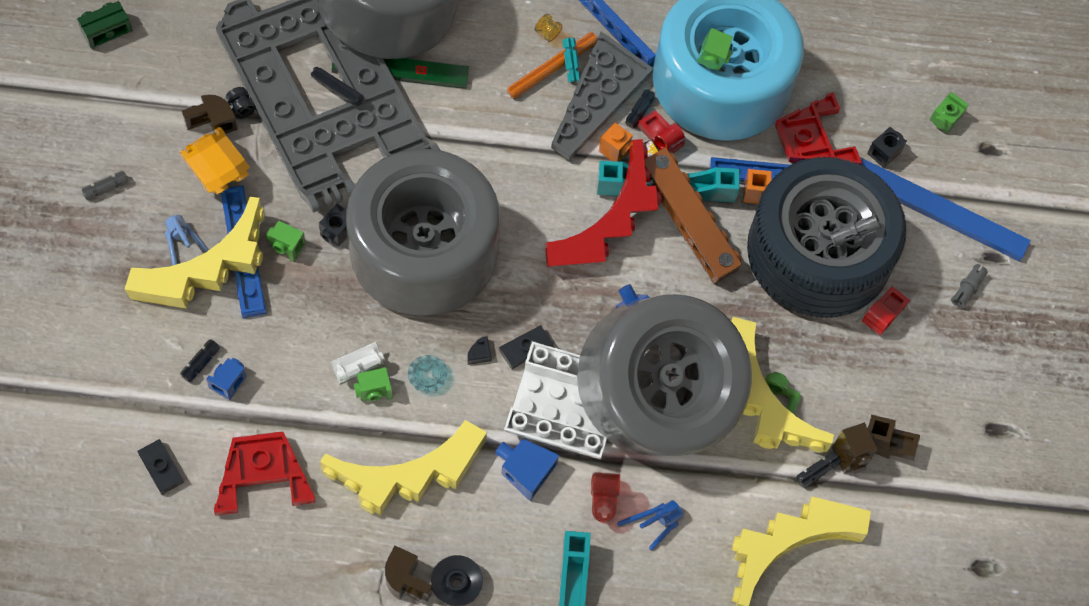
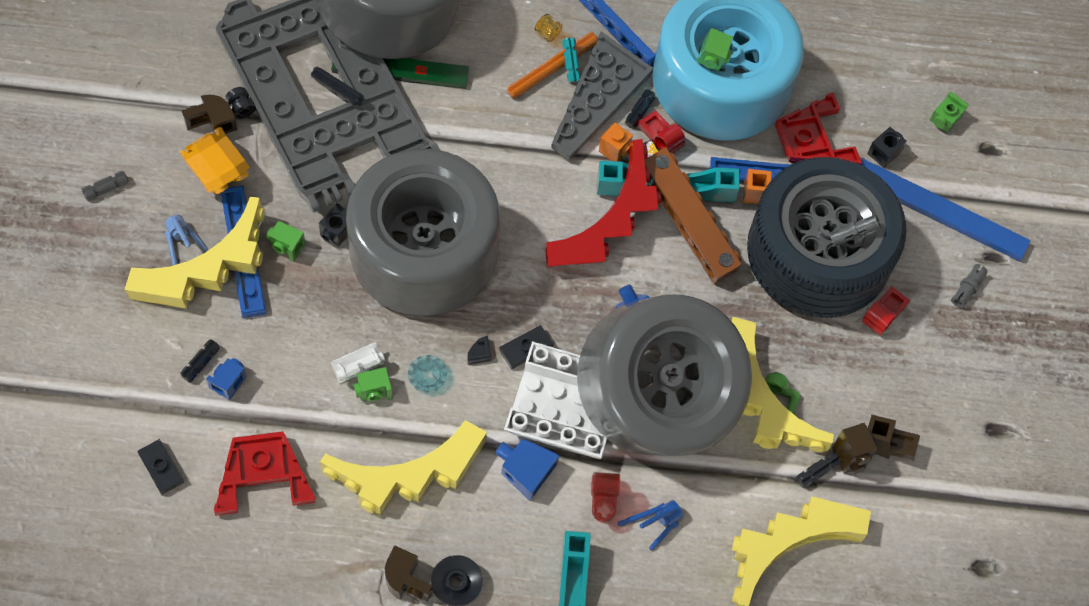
dark green brick [76,1,133,49] -> none

